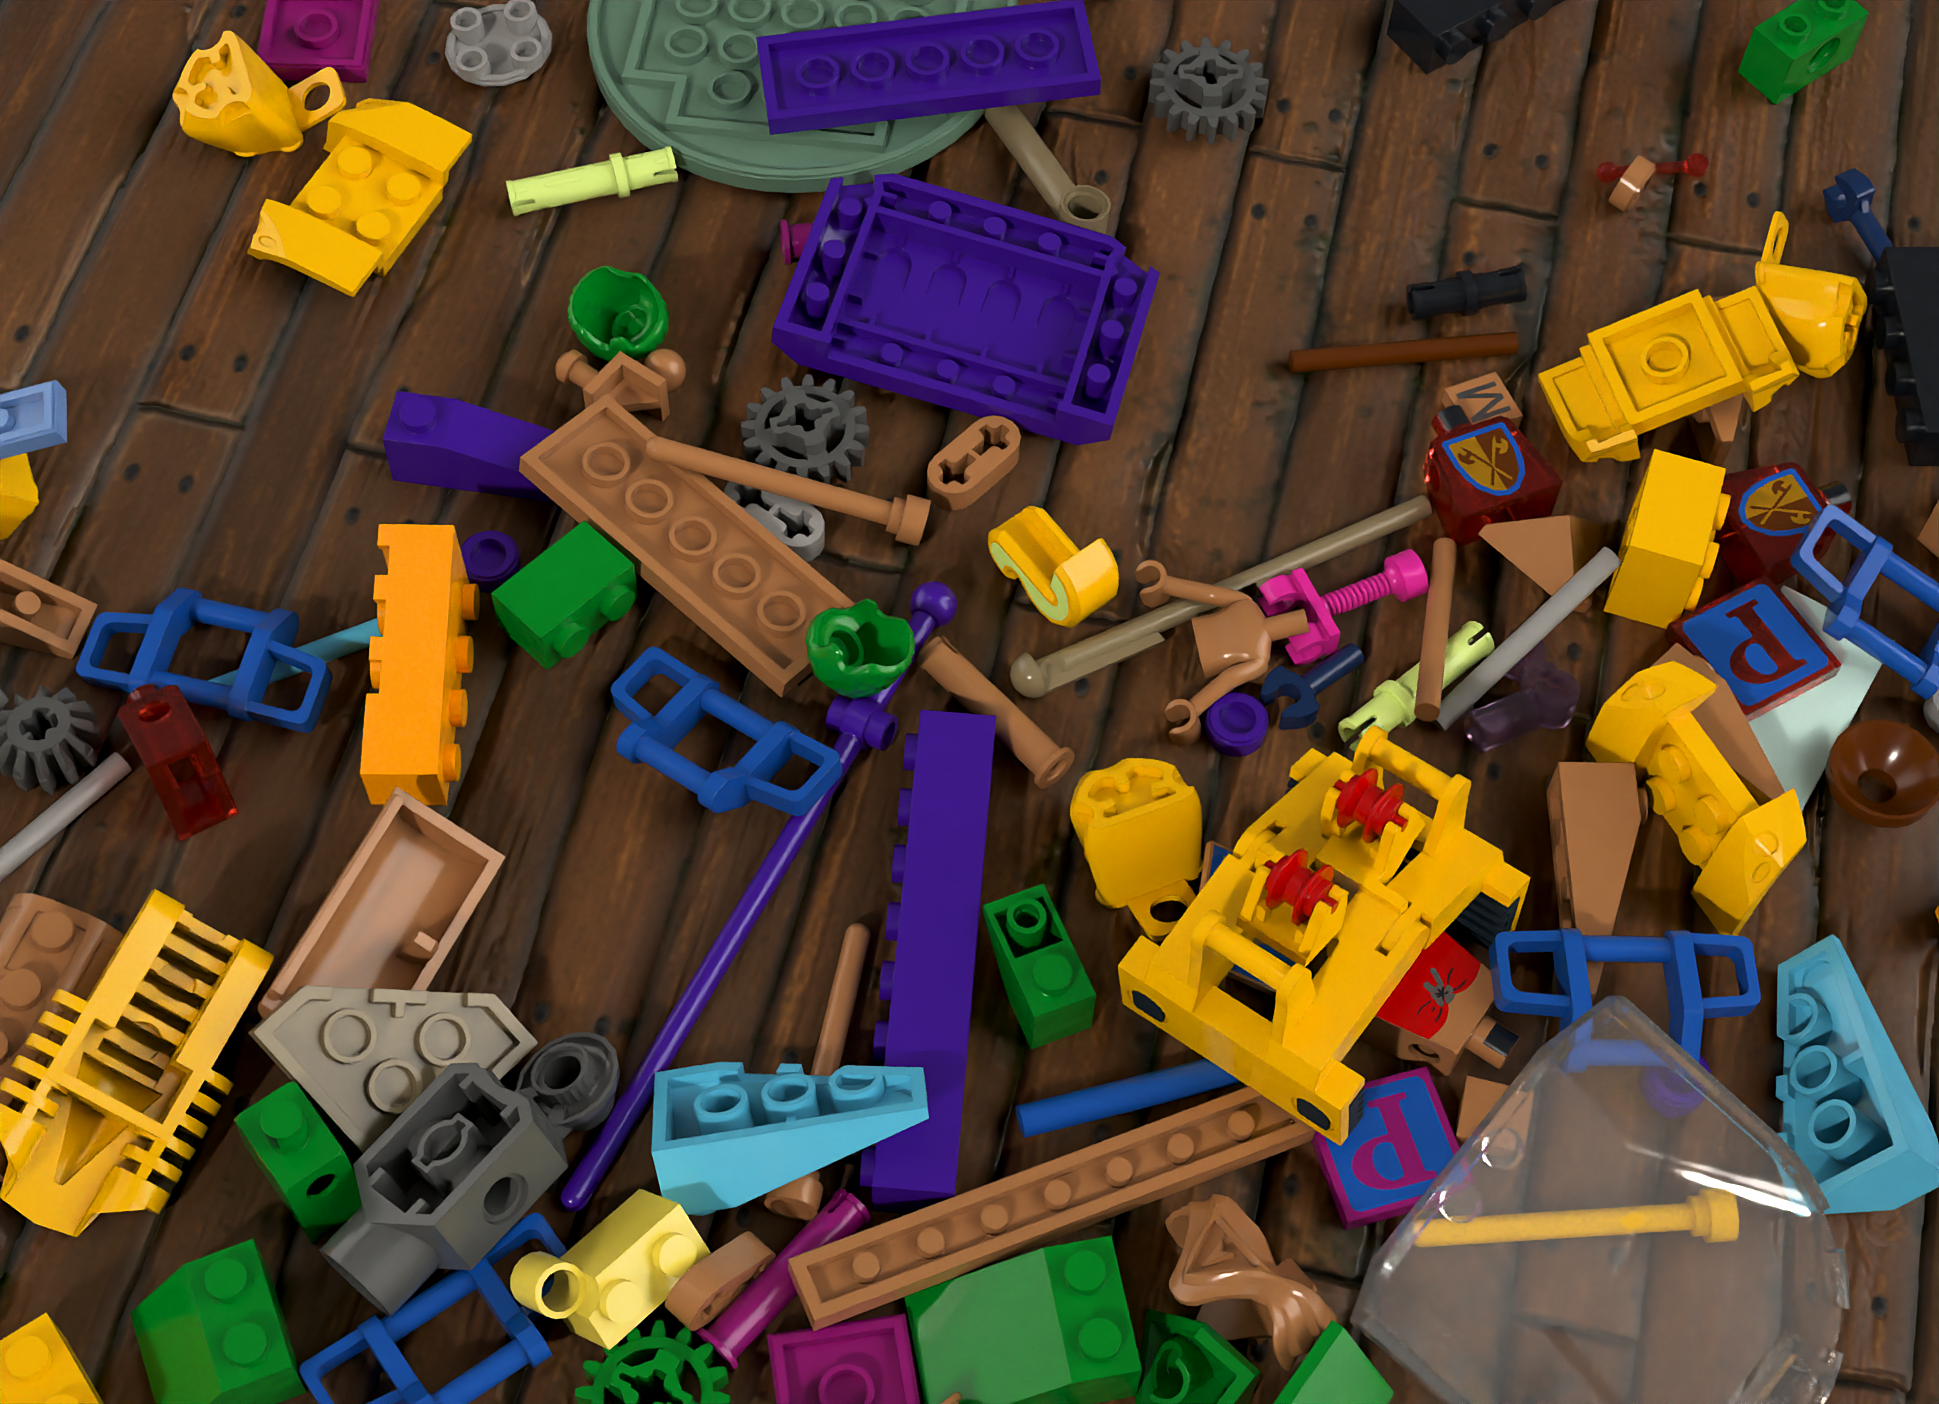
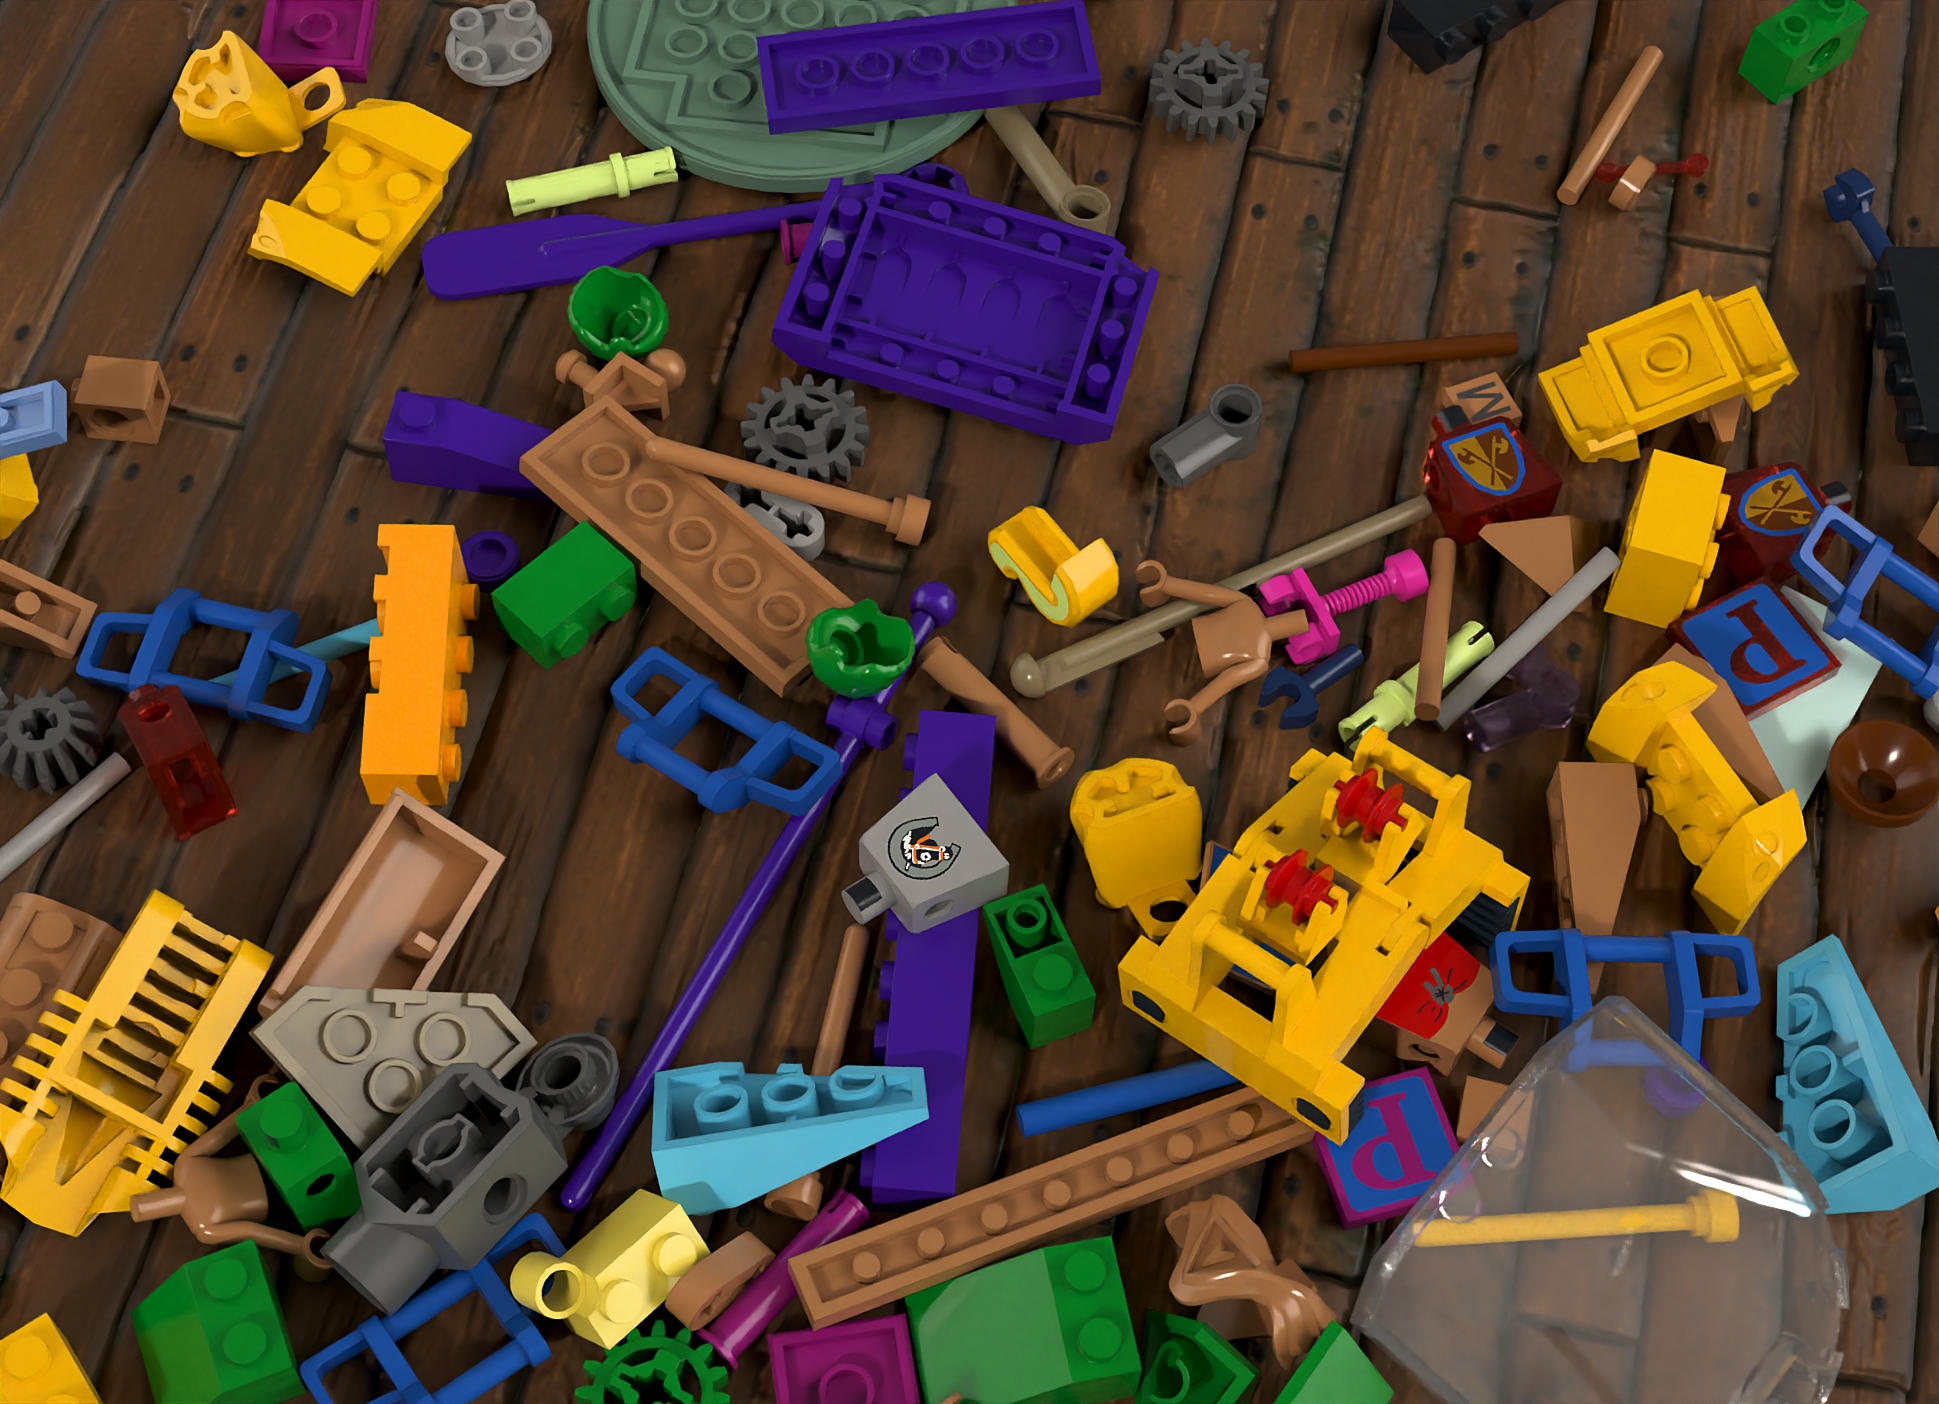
medium nougat beam [927,415,1021,510] -> none
dark purple tile [1205,692,1268,757] -> none
black pin [1406,265,1527,321] -> none
yellow piece [1755,211,1867,379] -> none
none -> medium nougat brick [70,355,171,444]
none -> medium nougat piece [129,1074,334,1283]
none -> dark purple piece [422,163,969,301]
none -> light grey torso [841,773,1009,933]
none -> dark grey piece [1149,384,1262,490]
none -> medium nougat bar [1557,46,1664,205]

